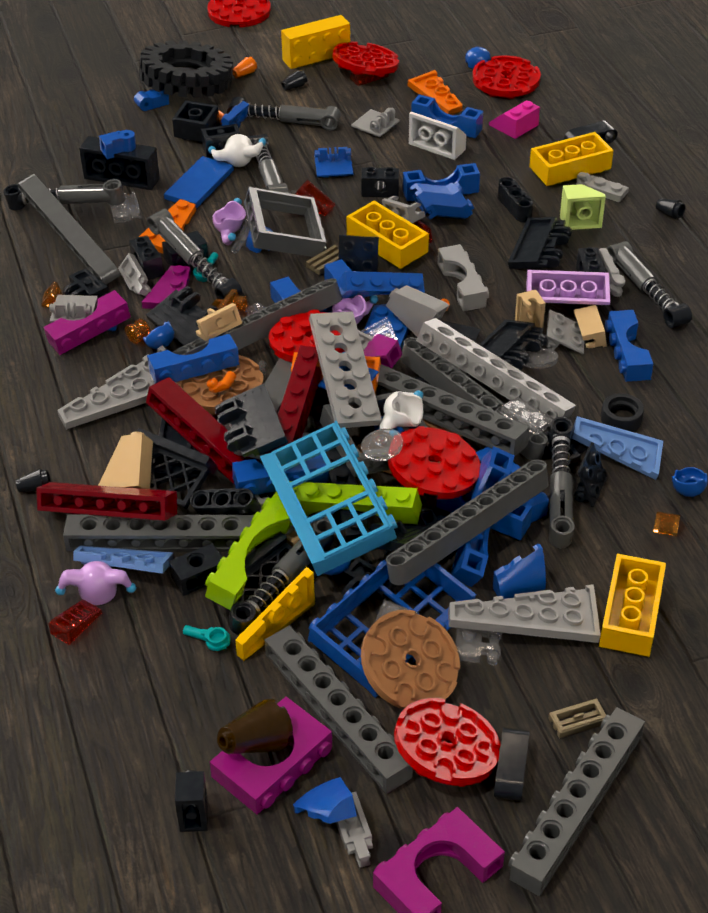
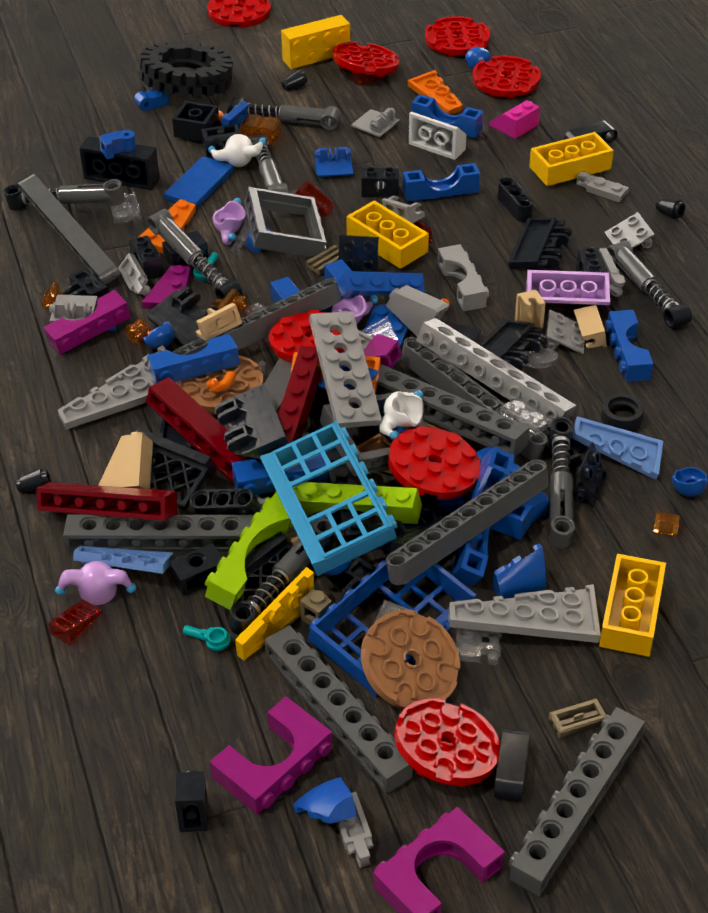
dark brown cone [217,699,293,754] -> none
orange cone [232,57,257,78] -> none
clear piece [361,429,403,461] -> none
blue brick [409,182,474,220] -> none
yellowish green slope [560,184,606,230] -> none
none -> clear orange brick [240,115,281,143]
none -> dark tan brick [300,589,332,625]
none -> red plate [425,16,490,57]
none -> light grey hinge [605,212,655,249]

